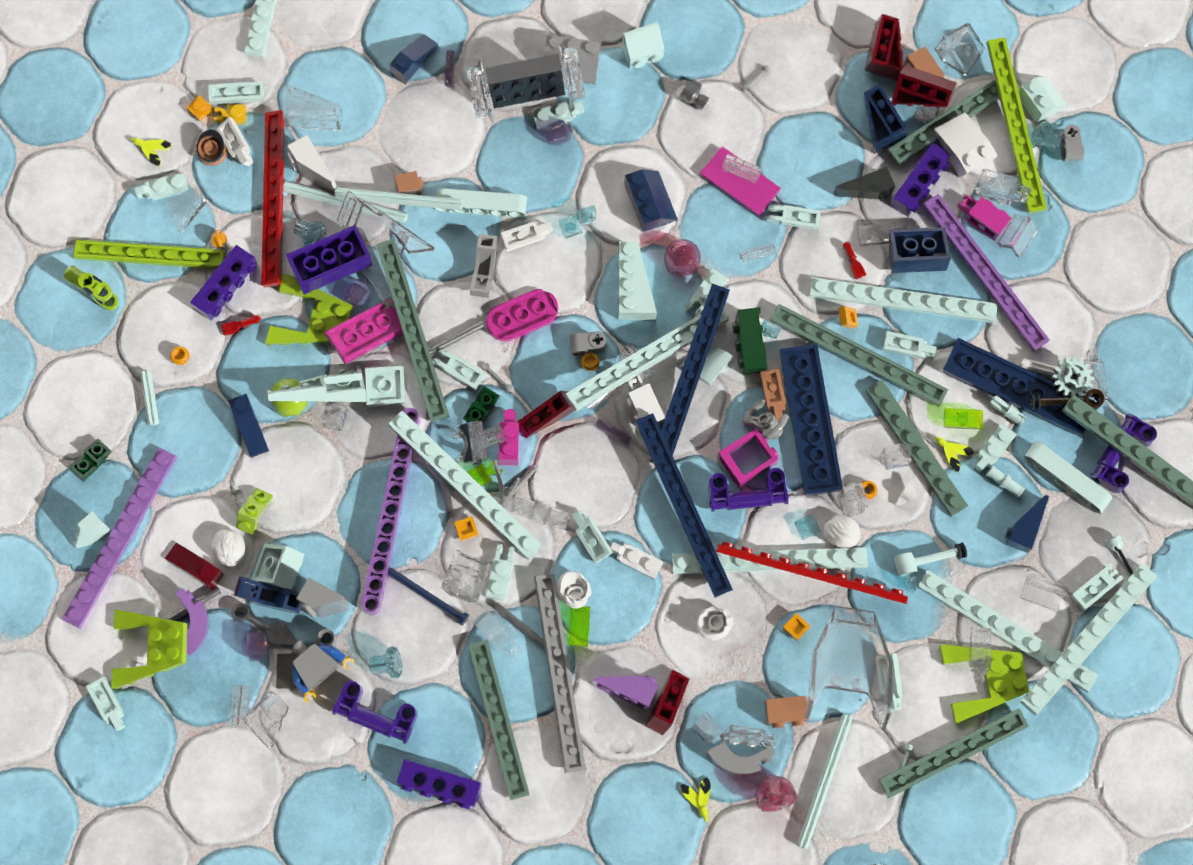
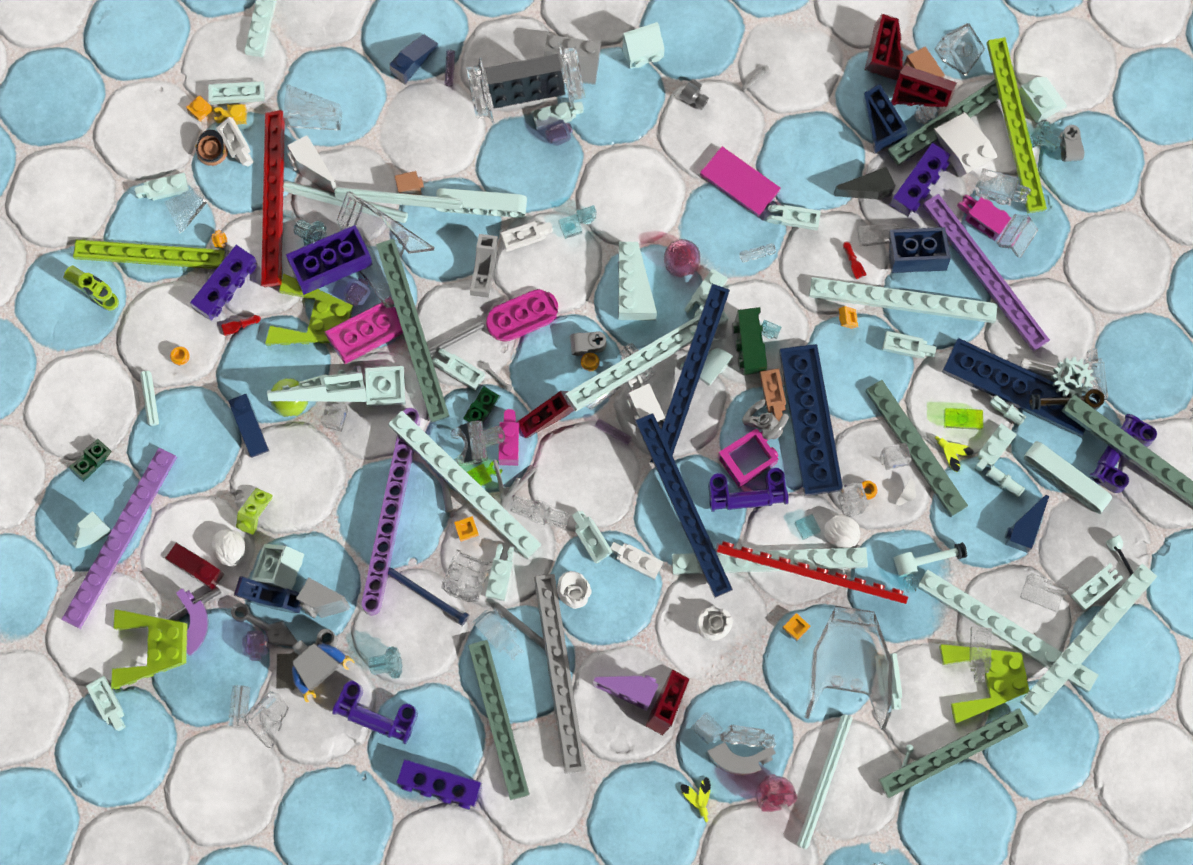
neon yellow piece [131,137,171,166] -> none
clear neon green plate [568,606,590,647] -> none
dark blue slope [624,169,678,232] -> none
clear axle [722,154,762,183] -> none
nougat brick [764,696,809,729] -> none
sand green plate [770,304,948,407] -> none

